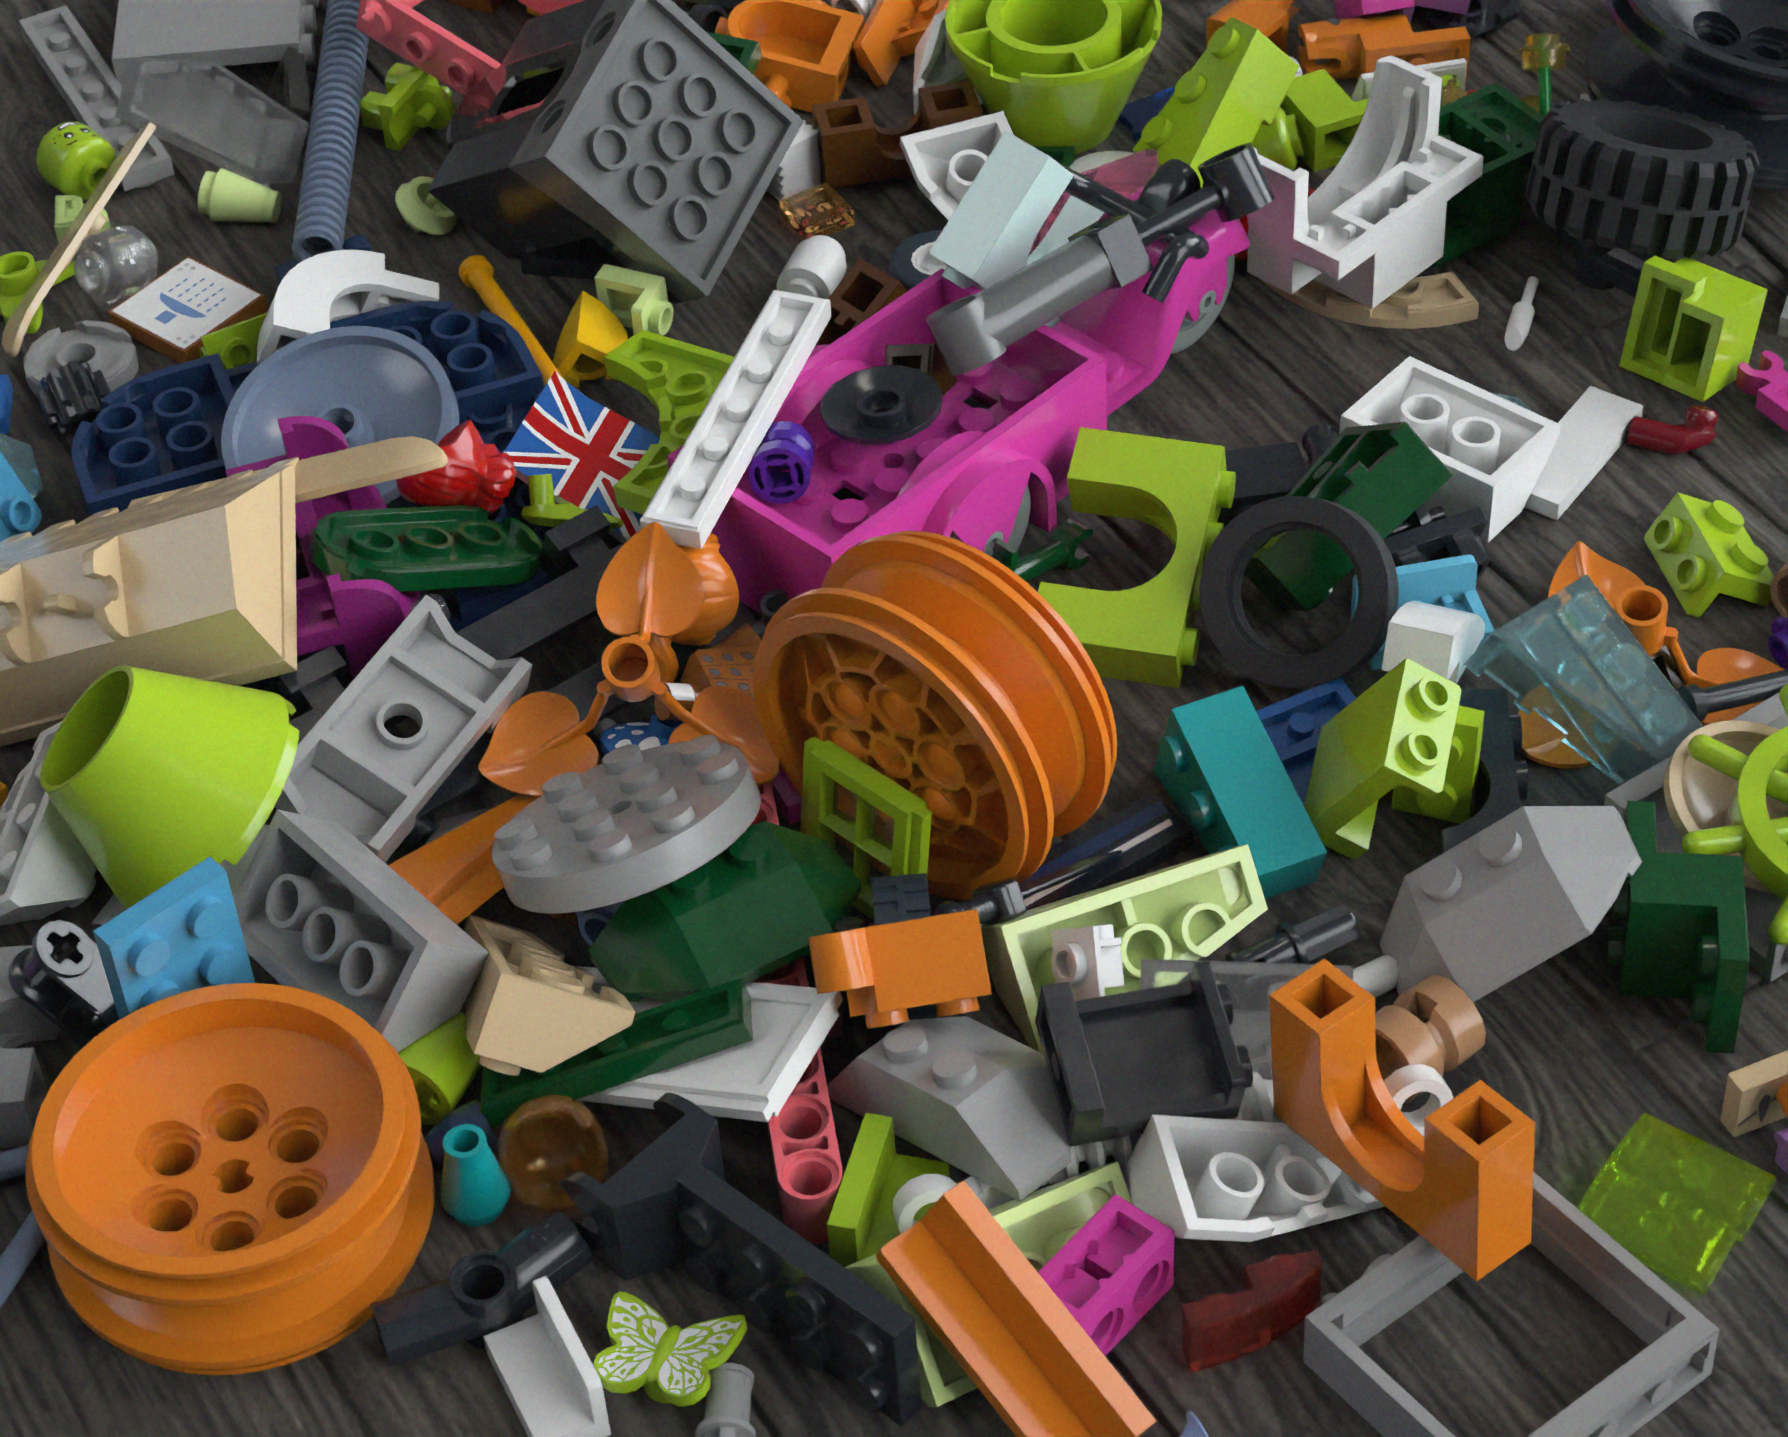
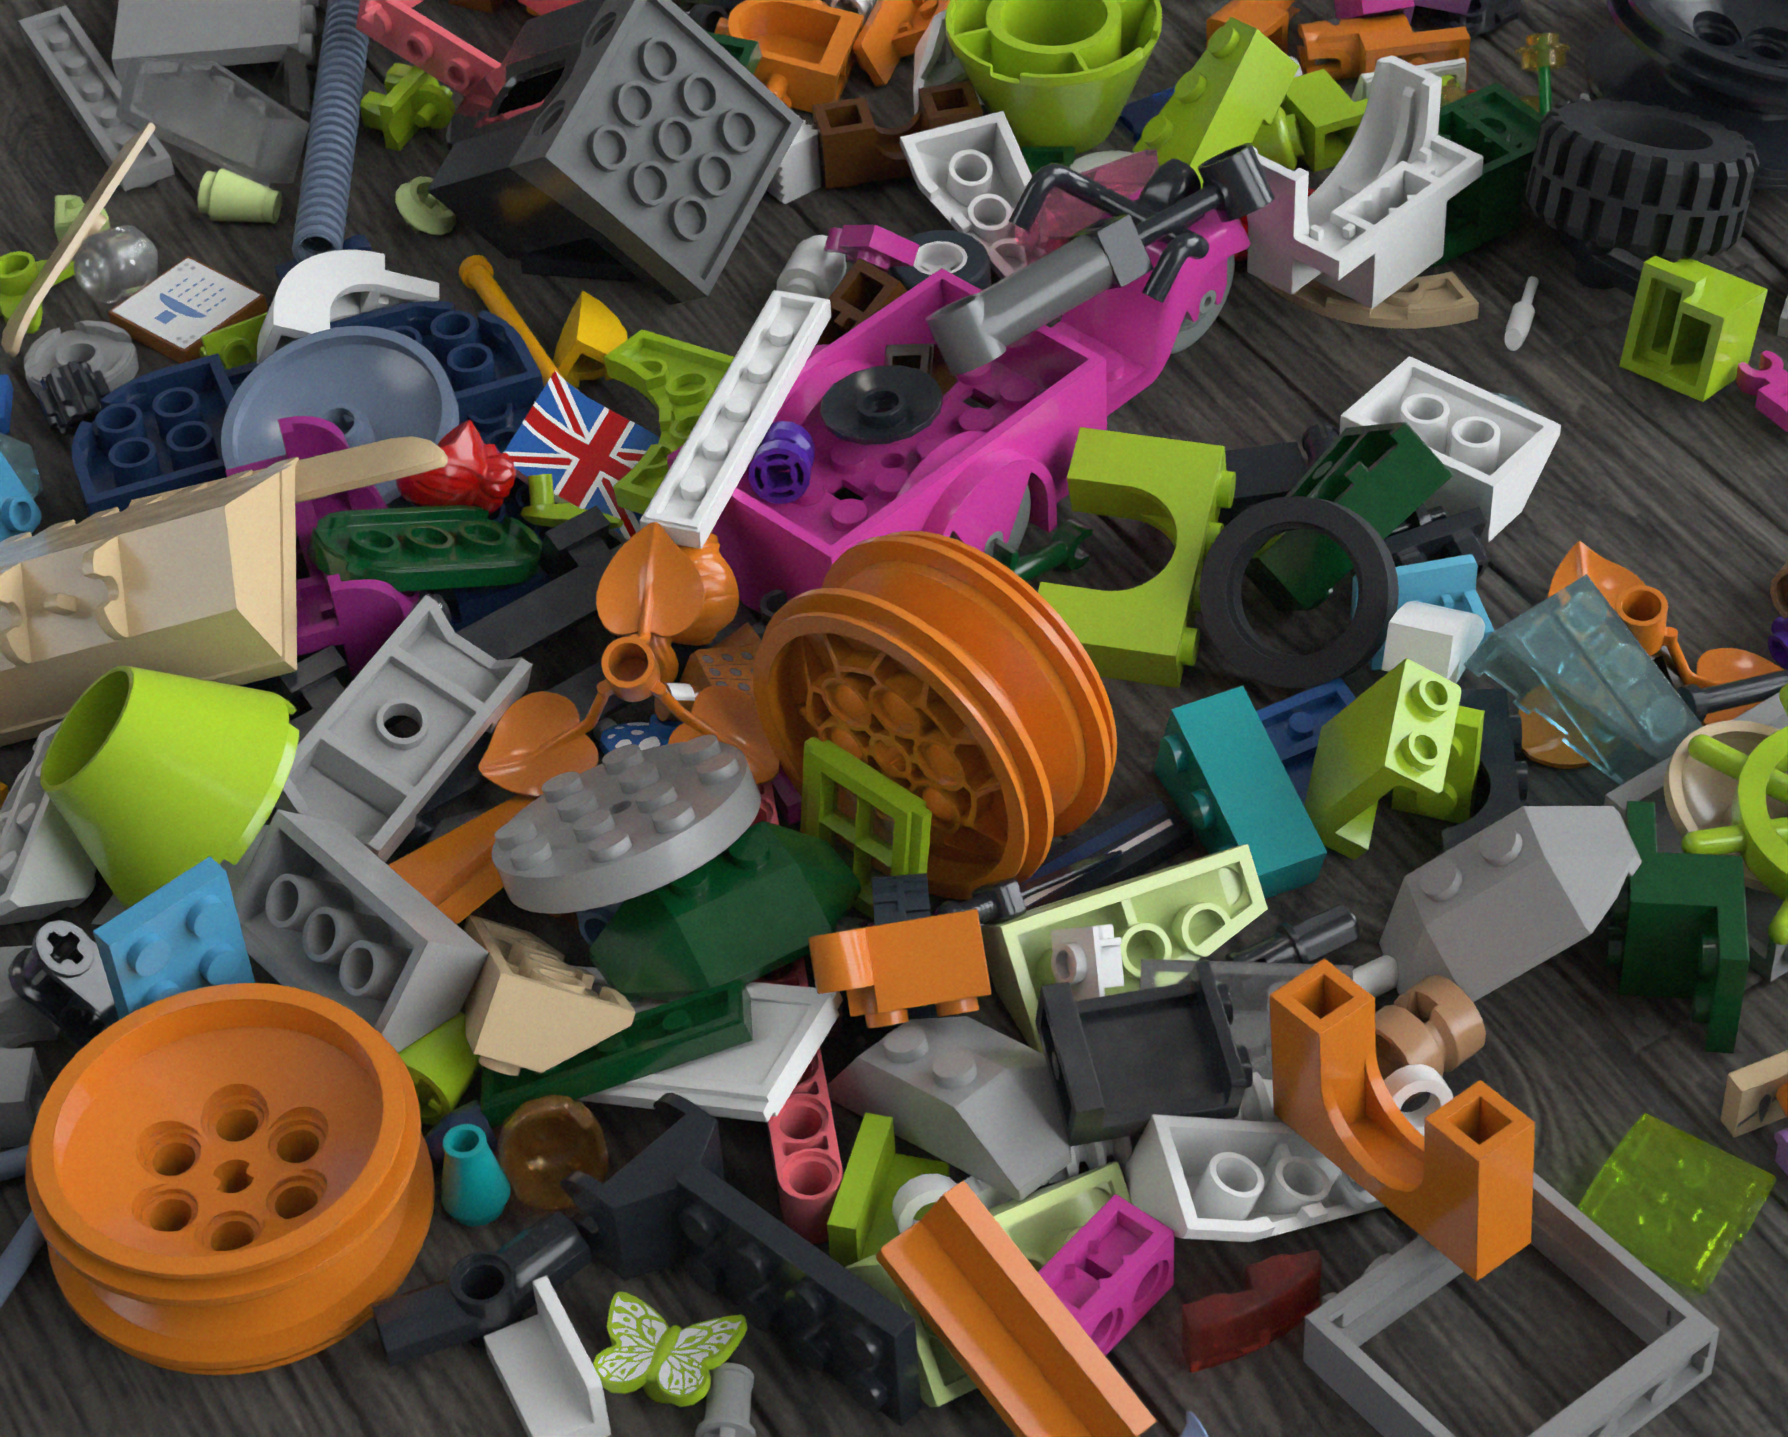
lime head [36,121,116,200] -> none
yellowish green bracket [594,264,673,335] -> none
clear orange tile [780,182,855,240] -> none
light aqua arch [929,130,1104,328] -> none
white tile [1524,386,1643,520] -> none
dark red arm [1627,405,1718,455] -> none
lime bracket [1644,492,1774,618] -> none
none -> dark pink plate [823,225,920,273]

